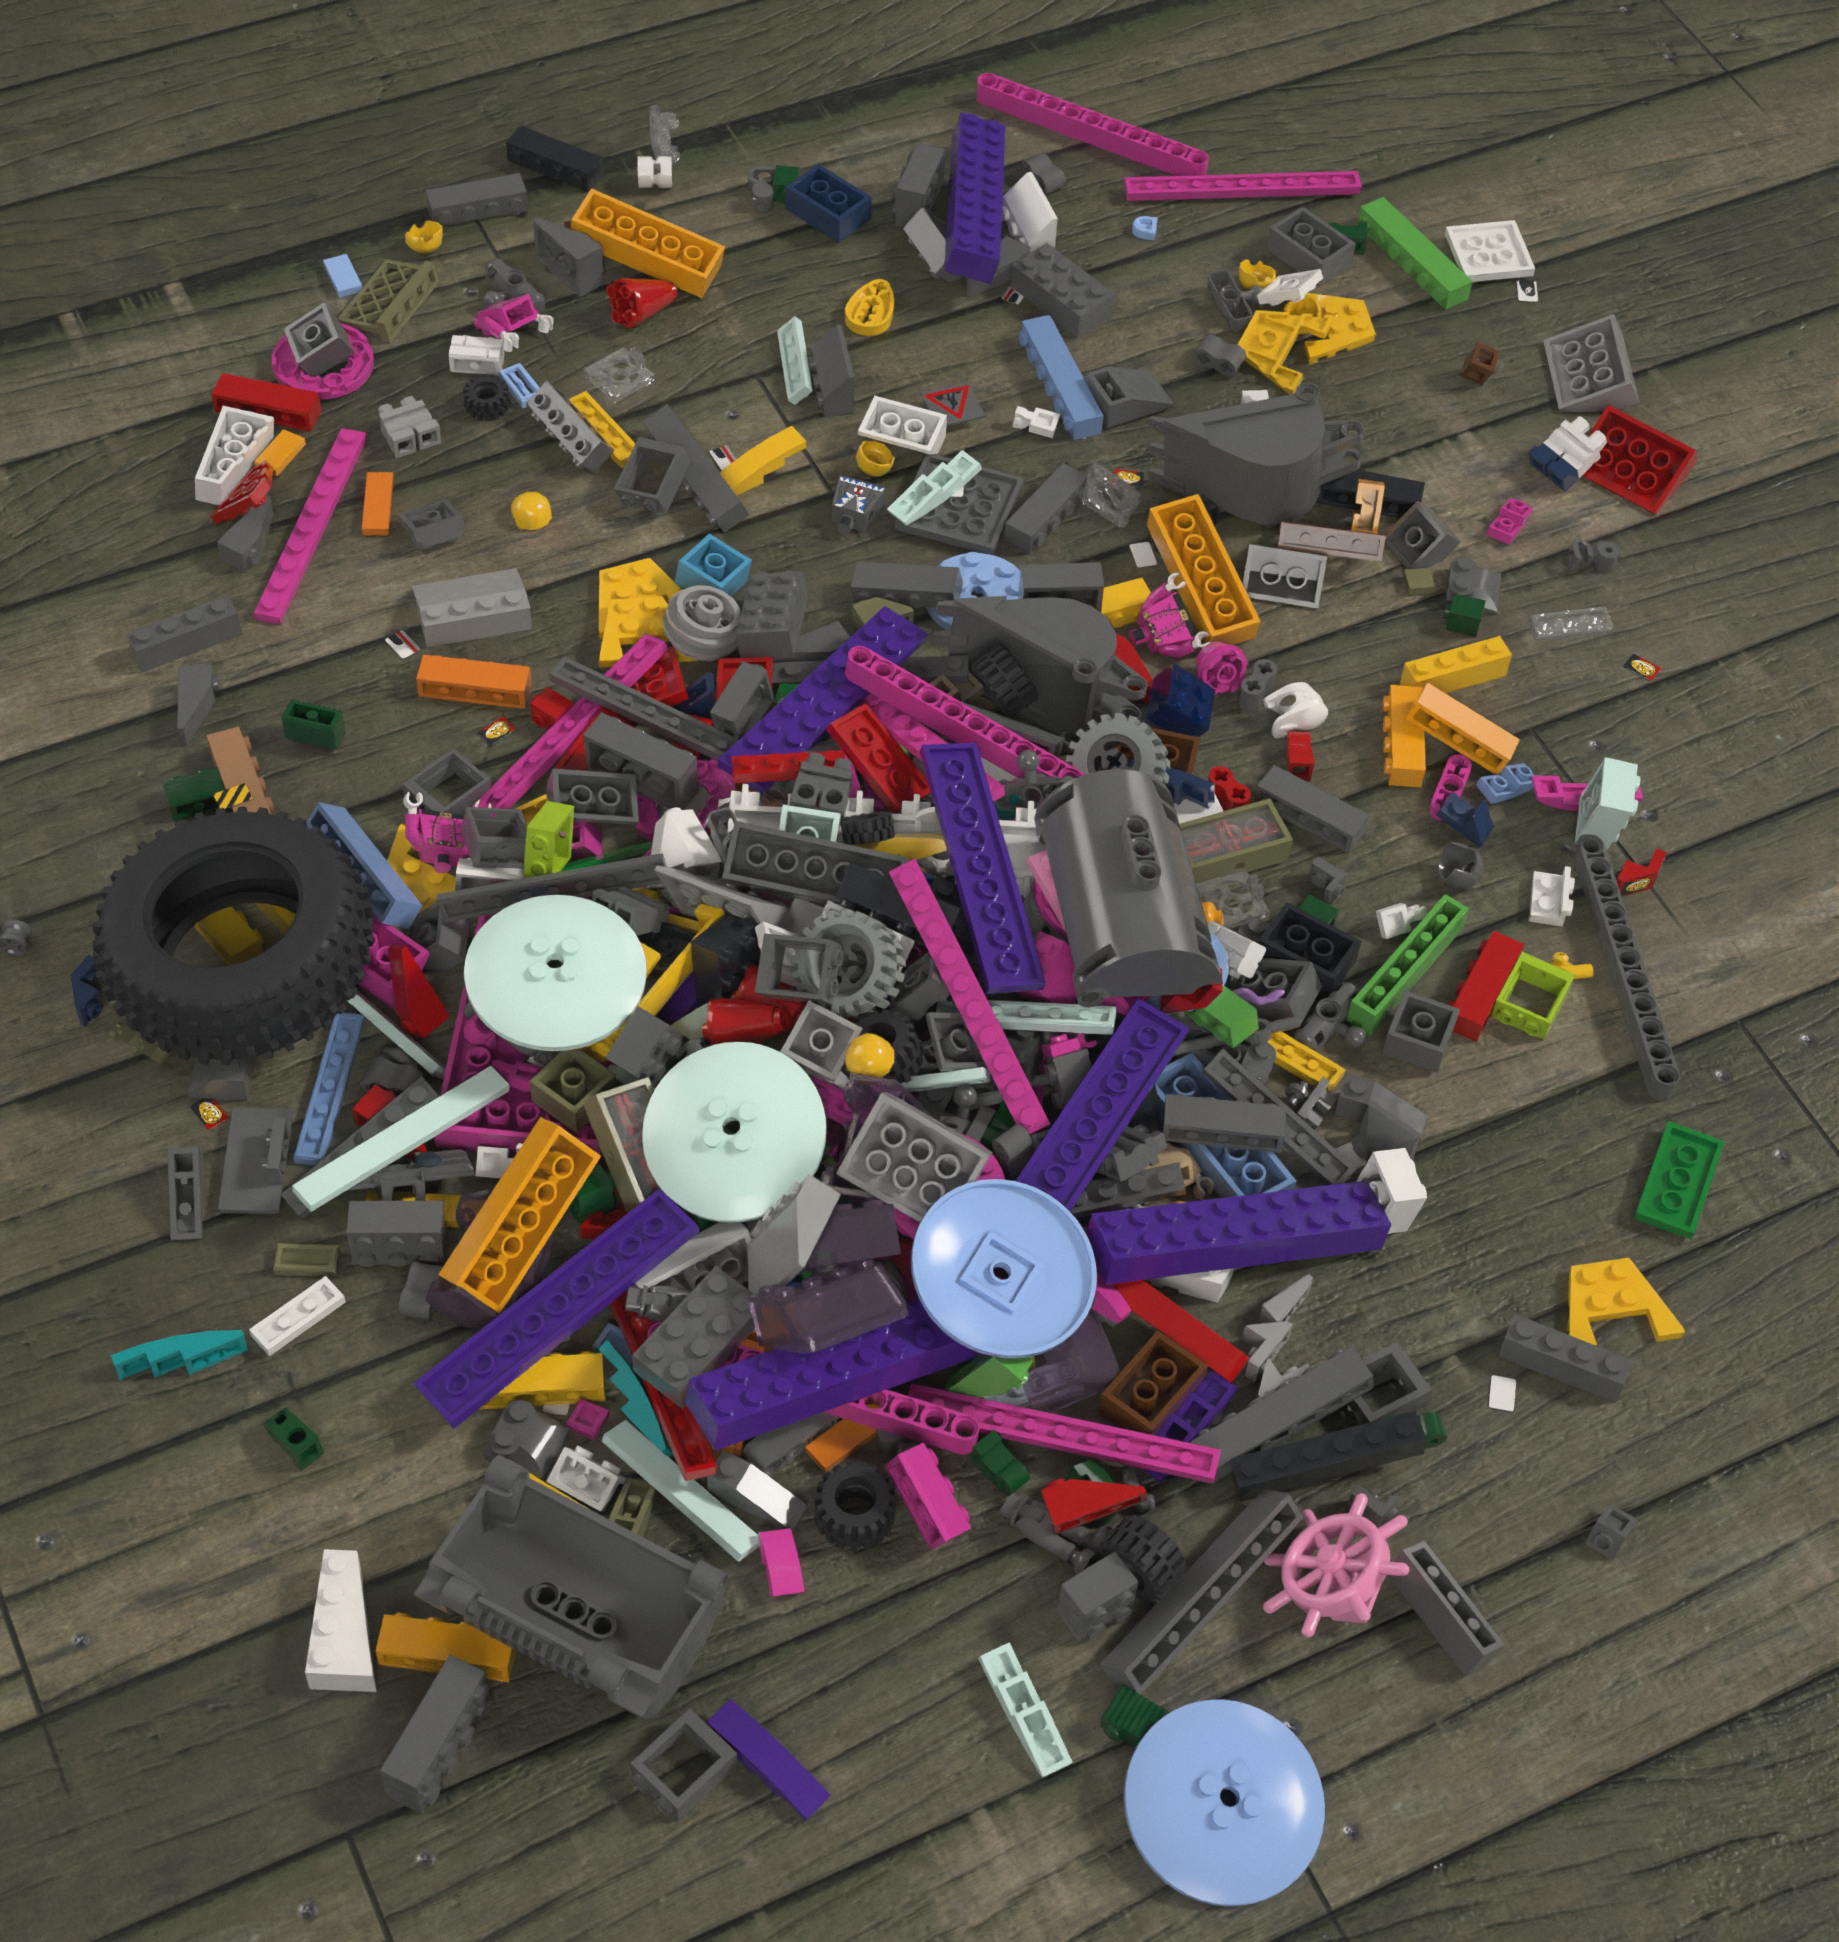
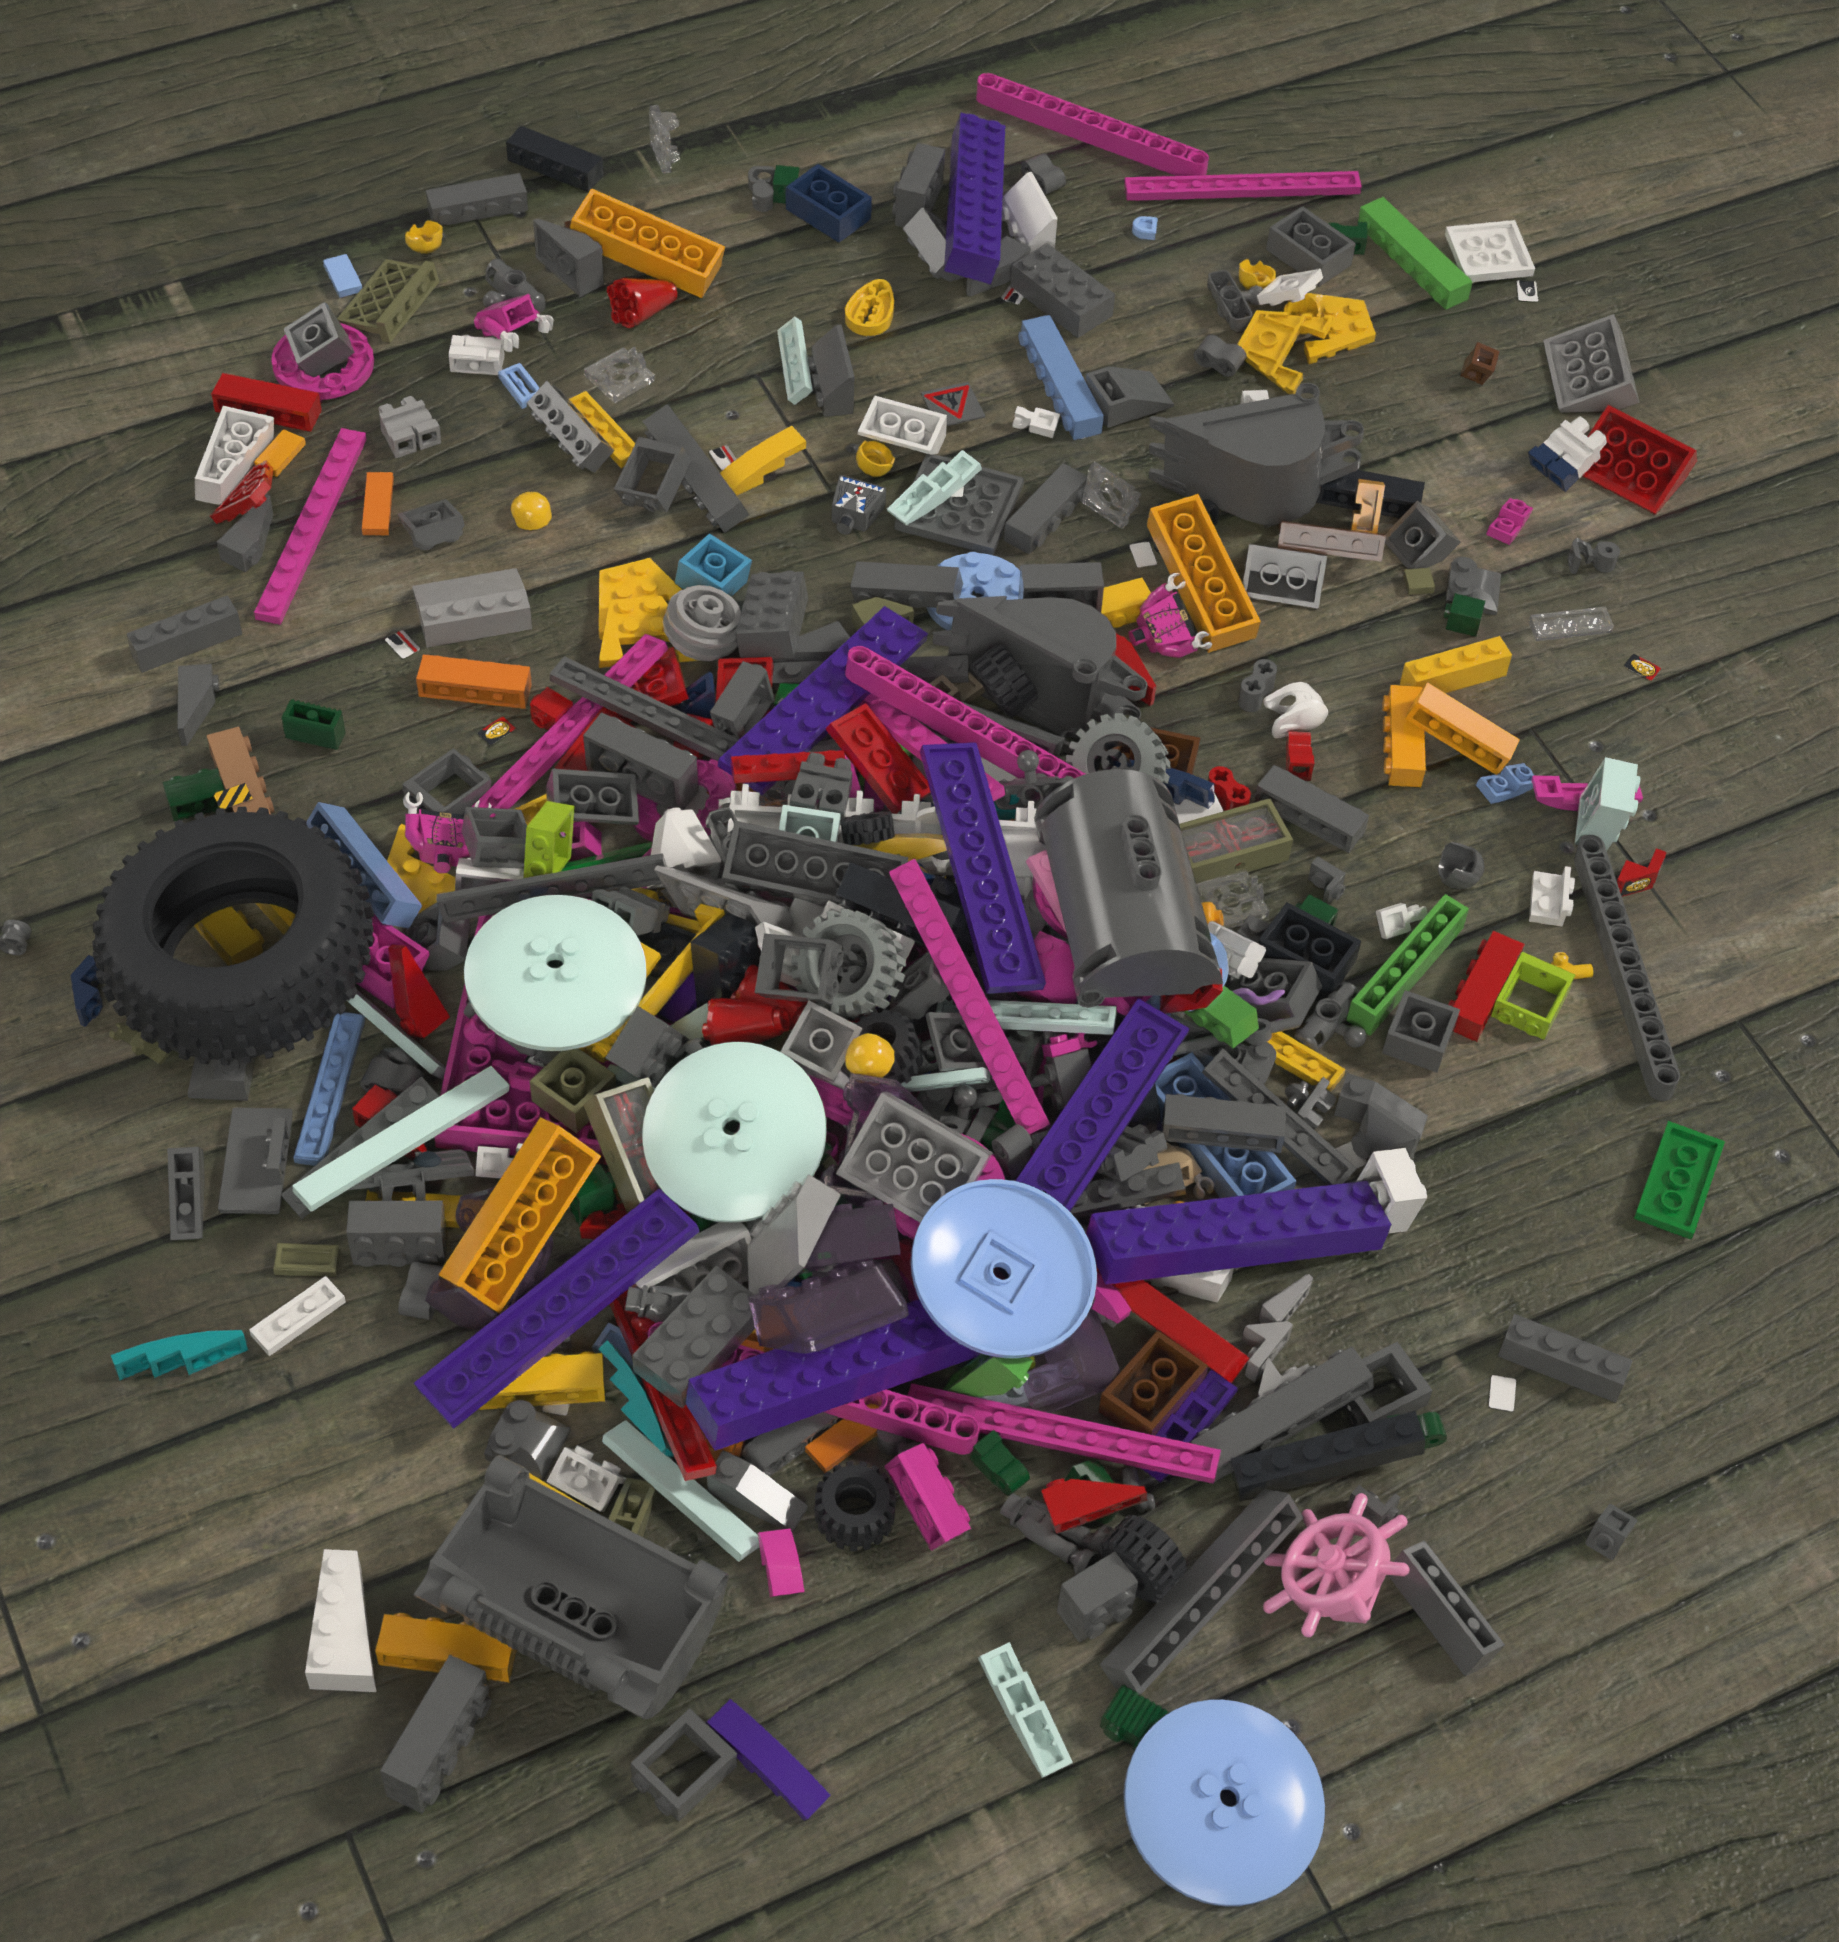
sticker [190,1098,228,1130] -> none
dark green leg [263,1408,324,1471] -> none
black tyre [463,374,510,421] -> none
dark pink tile [566,1398,609,1441] -> none
white wheel [638,156,672,188] -> none
sticker [1112,469,1144,487] -> none
clear blue brick [1147,663,1215,737] -> none
dark pink cone [1196,642,1248,695] -> none
dark pink beam [1429,755,1472,821] -> none
dark blue slope [1436,792,1494,848] -> none
yellow wing [1567,1258,1685,1346] -> none

